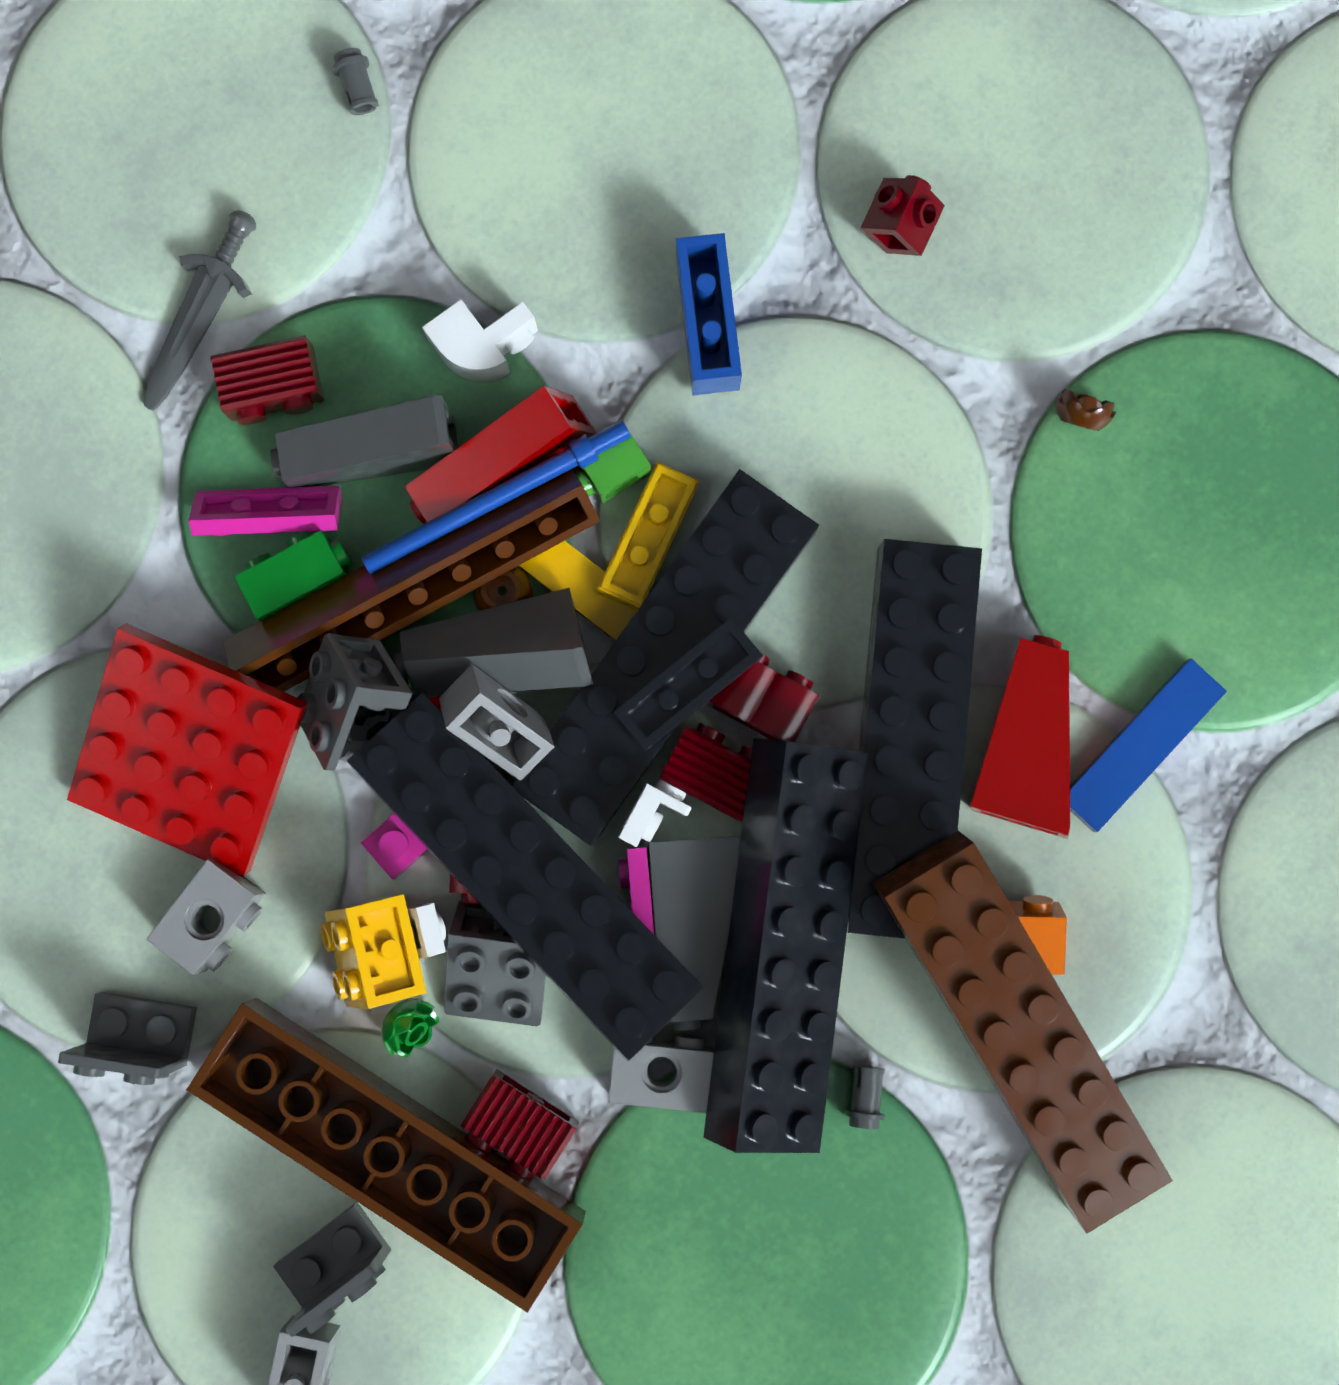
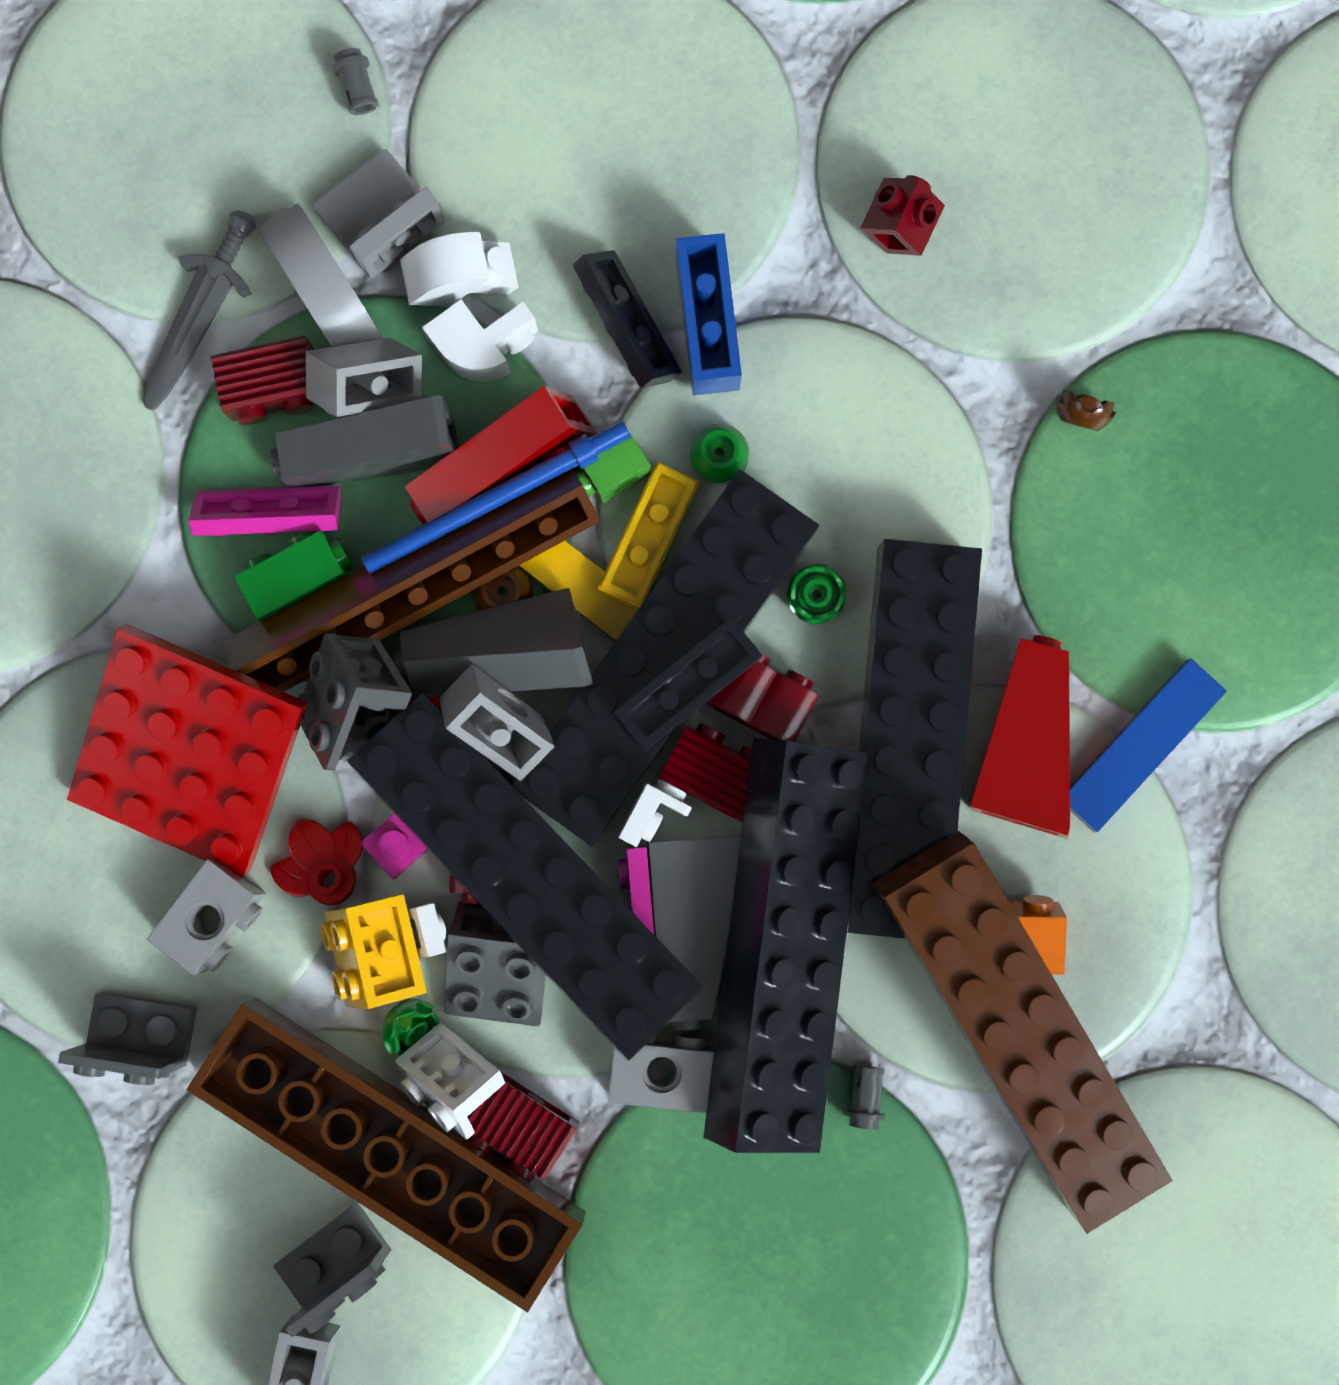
none -> light grey arch [258,203,383,347]
none -> red plate [270,818,363,906]
none -> light grey brick [306,338,422,417]
none -> light grey bracket [313,149,445,280]
none -> white bracket [395,1022,505,1140]
none -> white brick [400,232,519,307]
none -> black plate [572,250,682,389]
none -> green plate [690,424,749,484]
none -> green plate [787,564,848,624]

